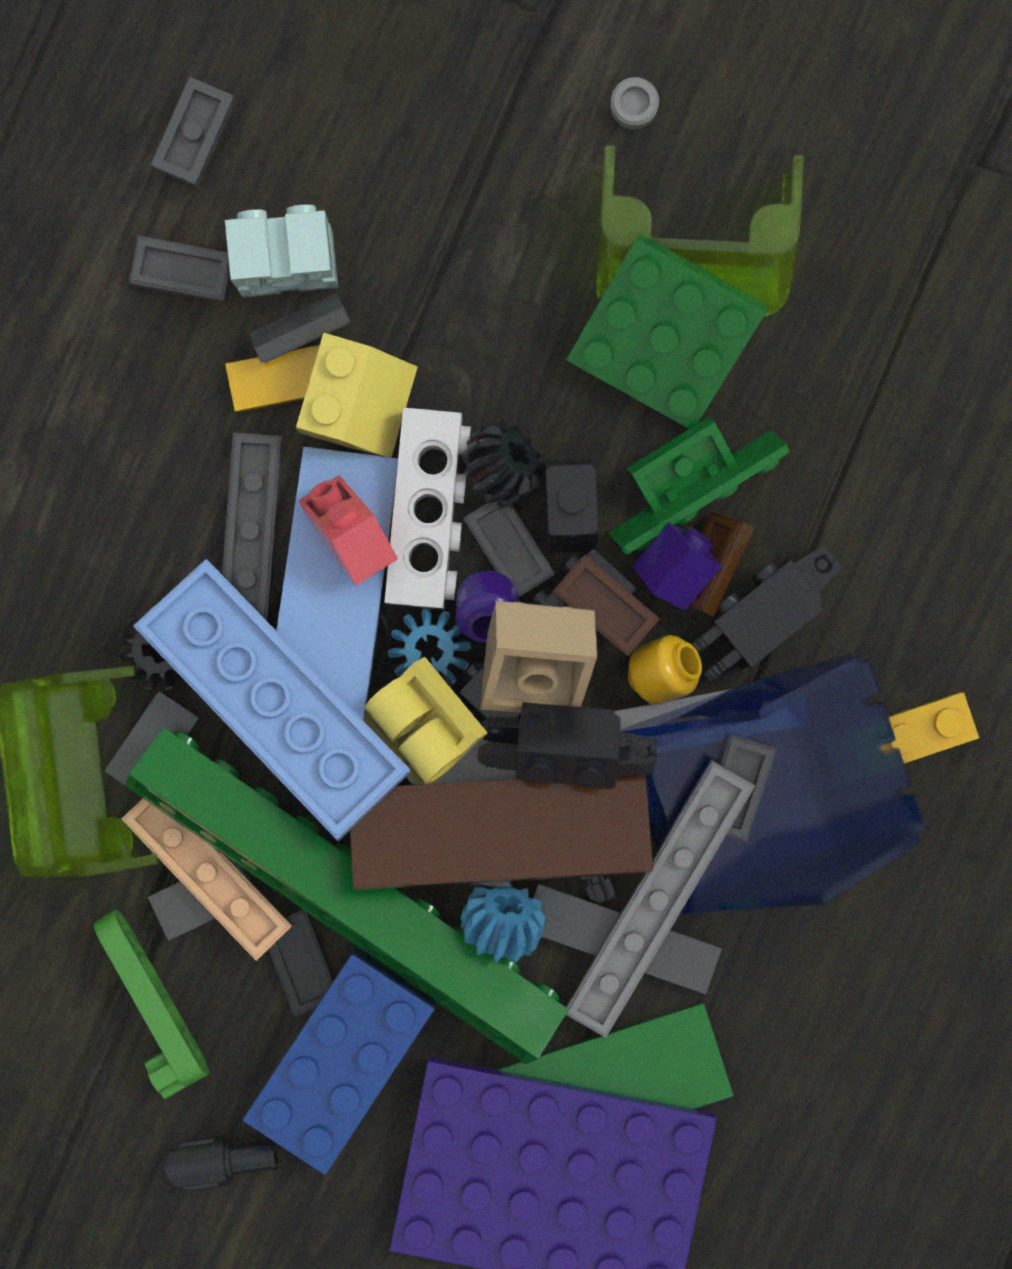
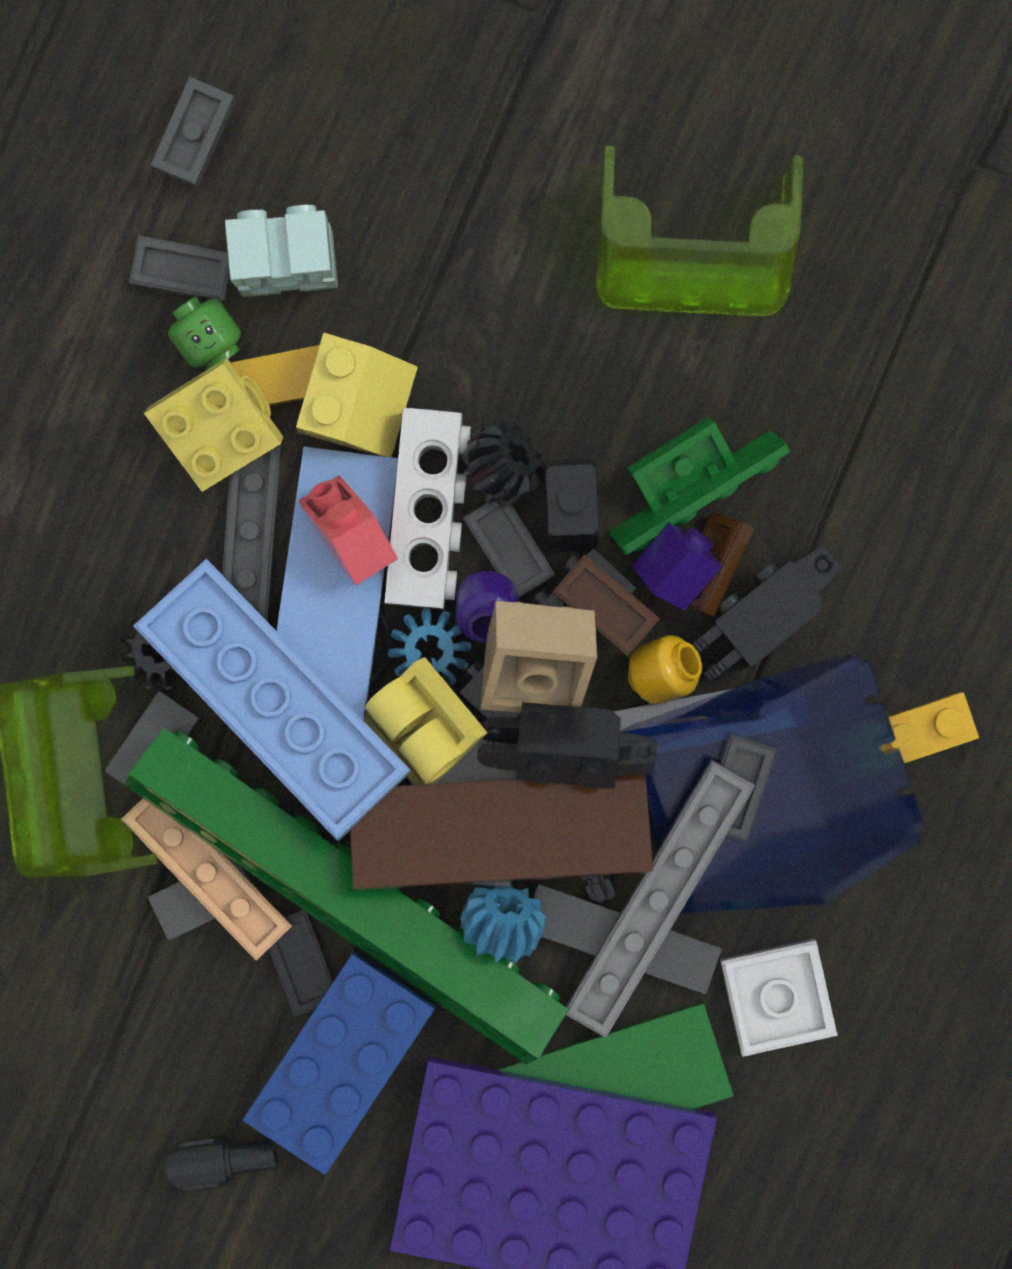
bright green beam [93,909,209,1099] -> none
dark grey tile [249,293,350,363] -> none
green plate [566,233,768,429] -> none
light grey tile [610,77,659,129] -> none
none -> light yellow plate [144,358,284,492]
none -> bright green head [168,296,241,370]
none -> white tile [720,938,837,1057]

